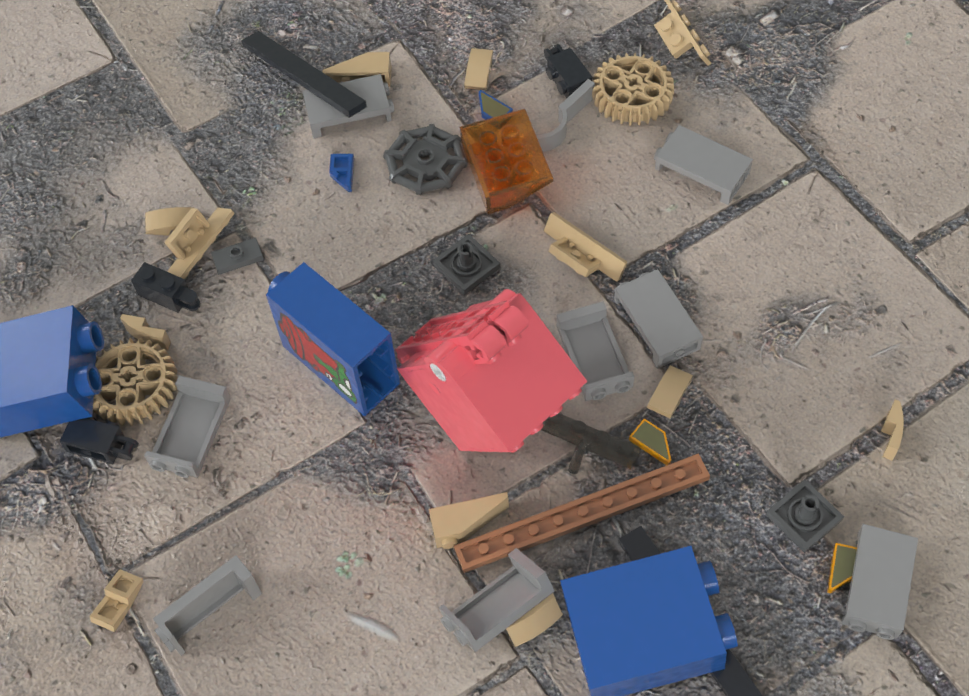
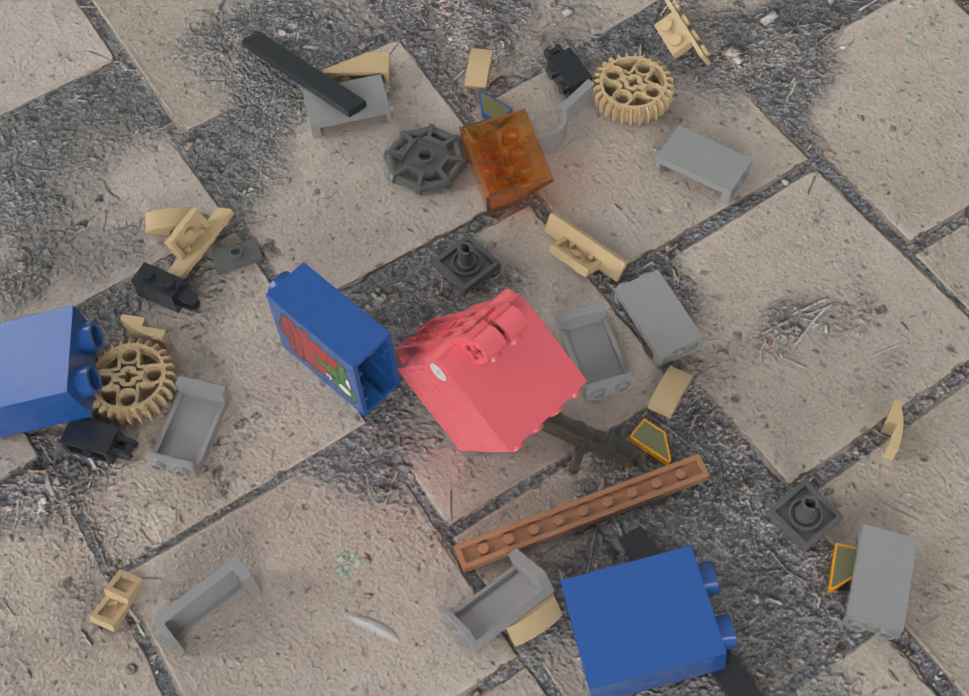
blue tile [329,154,354,192] -> none
tan slope [429,492,509,549] -> none

